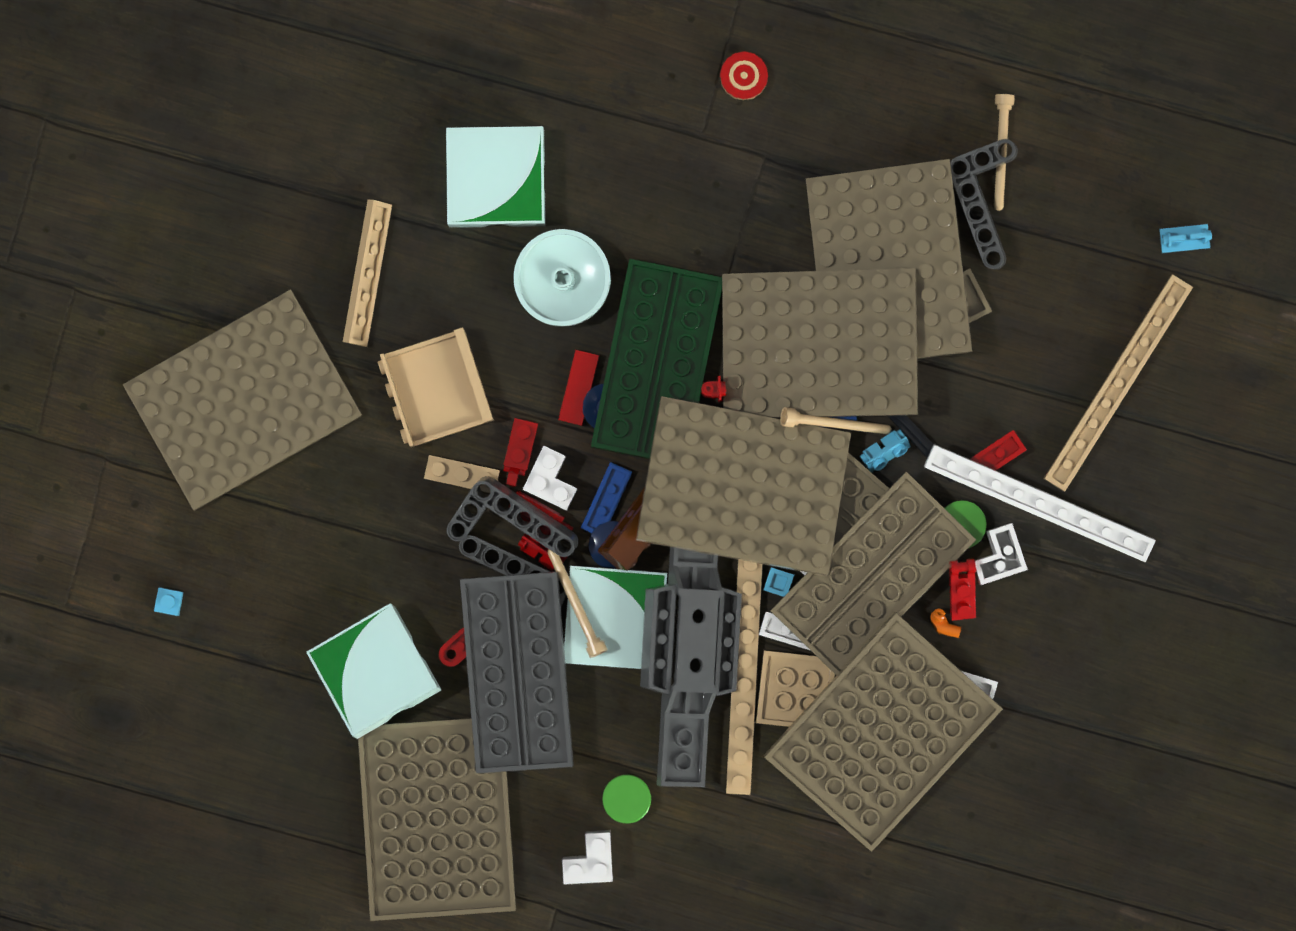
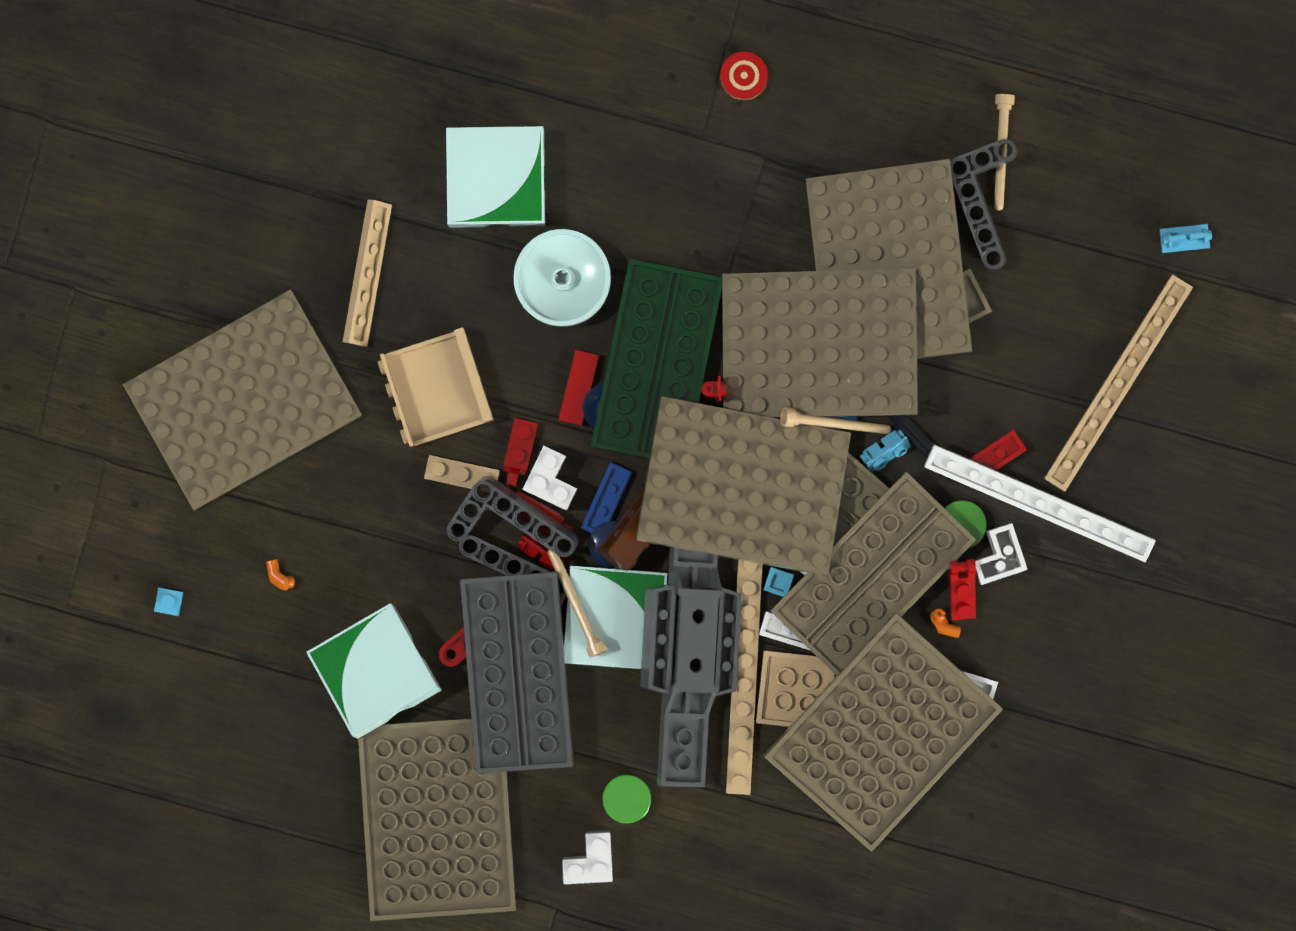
none -> orange arm [266,559,295,591]

